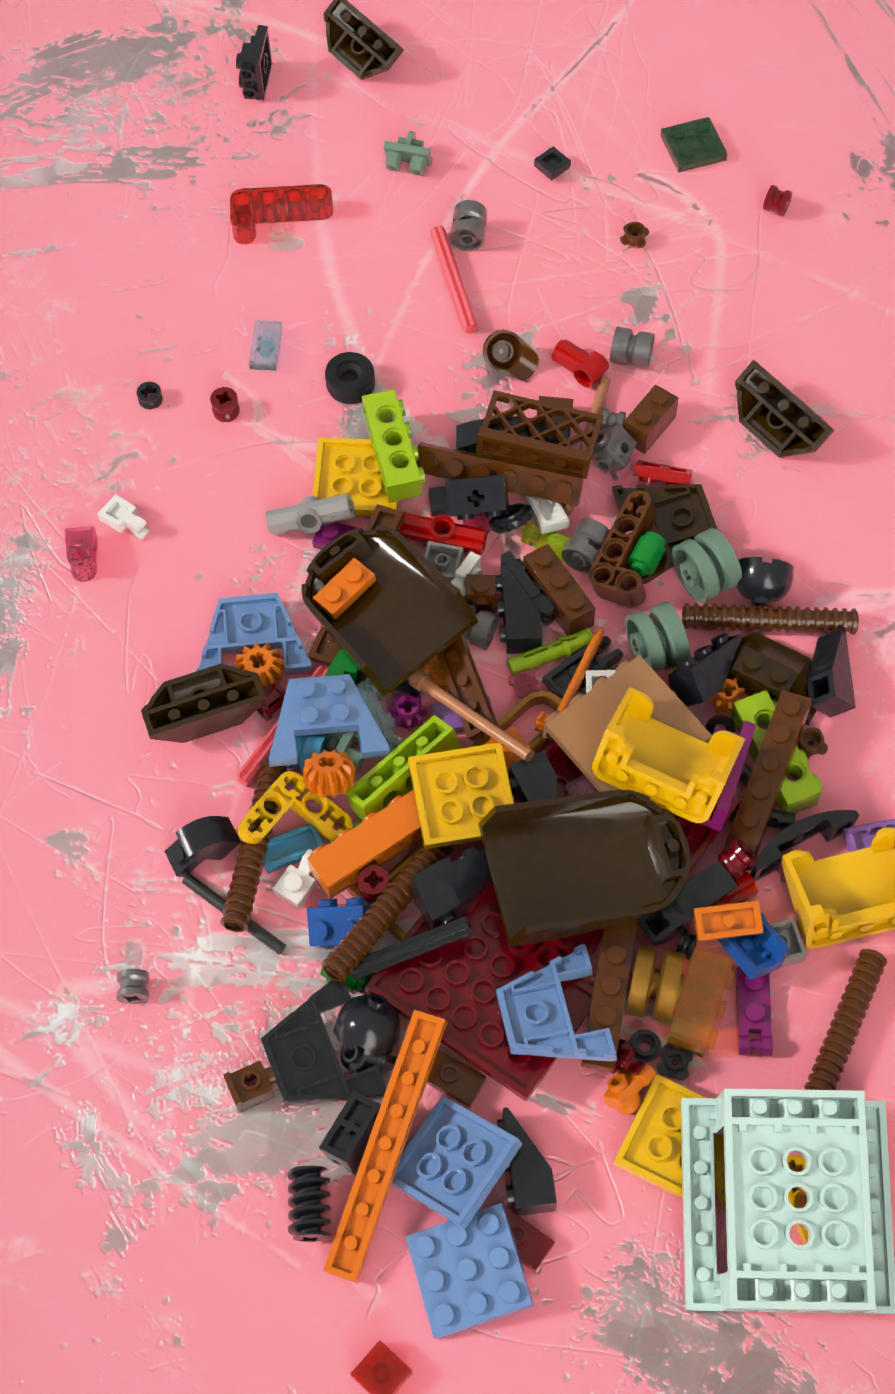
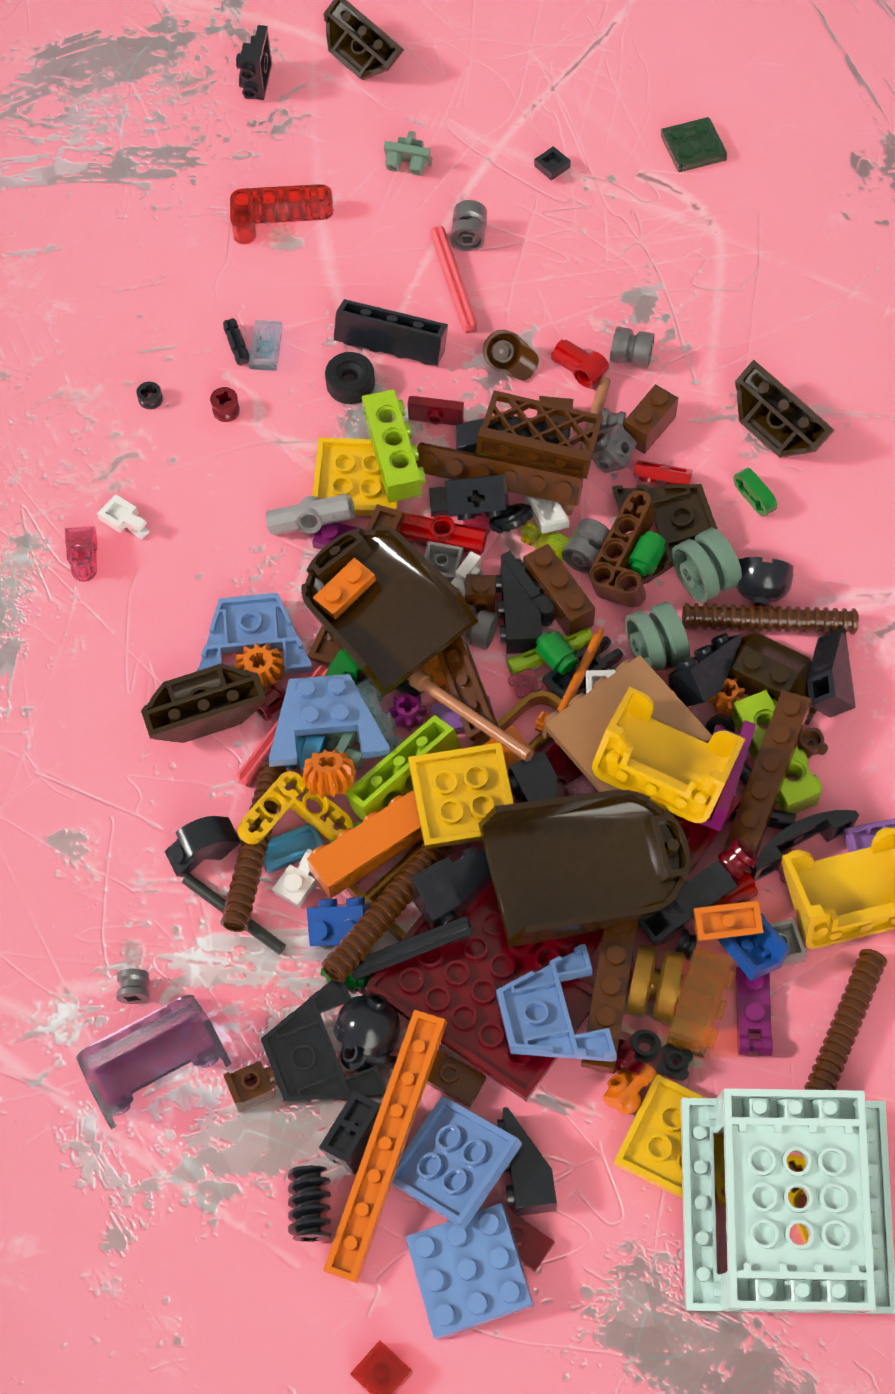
dark red wheel [358,865,390,902] -> none
reddish brown plate [620,222,649,248] -> none
dark red wheel [763,185,793,217] -> none
none -> clear purple windscreen [76,995,232,1129]
none -> black axle [223,318,251,366]
none -> black brick [333,299,448,366]
none -> dark red plate [407,396,464,426]
none -> green brick [535,631,579,676]
none -> green beam [733,467,777,517]

